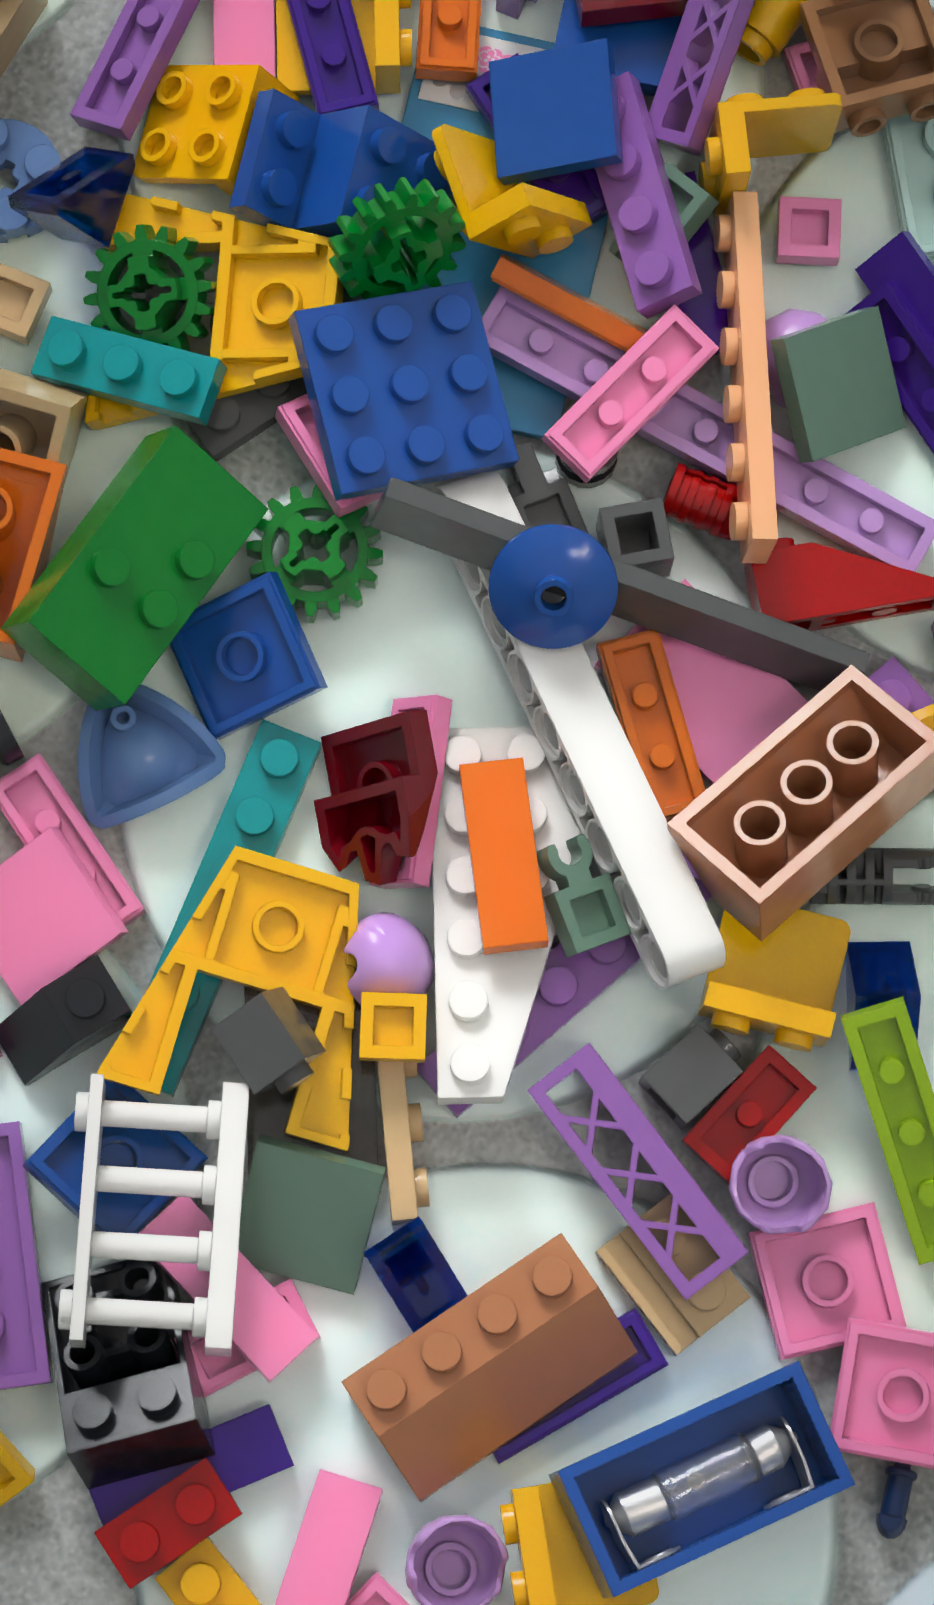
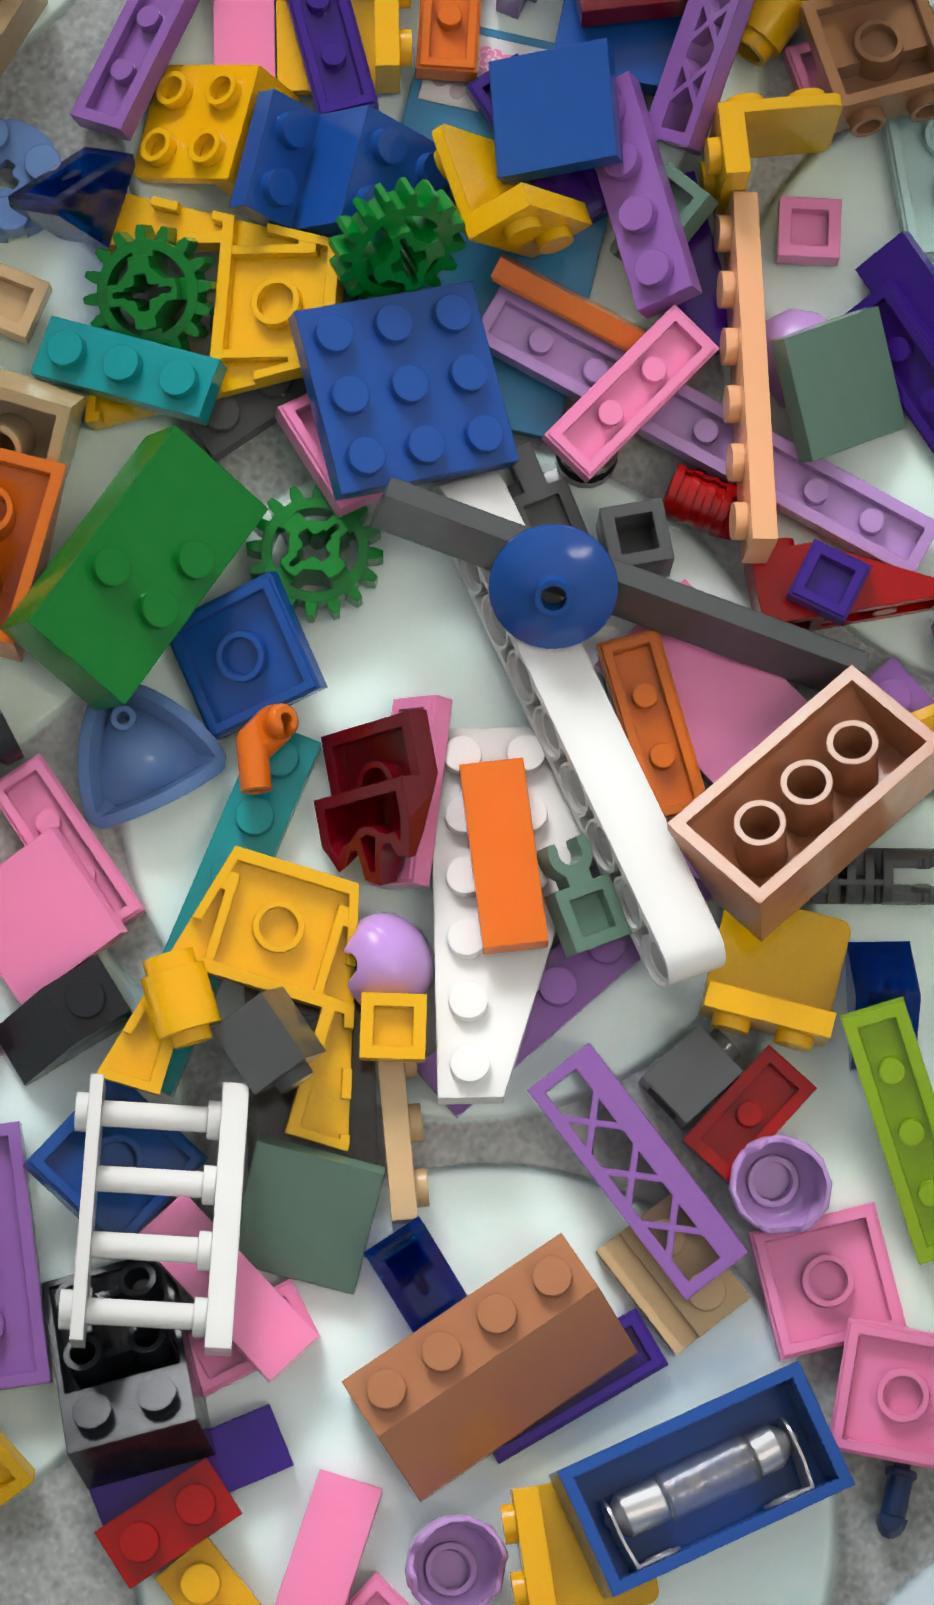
none -> yellow brick [140,947,222,1049]
none -> orange arm [236,703,299,795]
none -> dark purple tile [785,538,872,627]

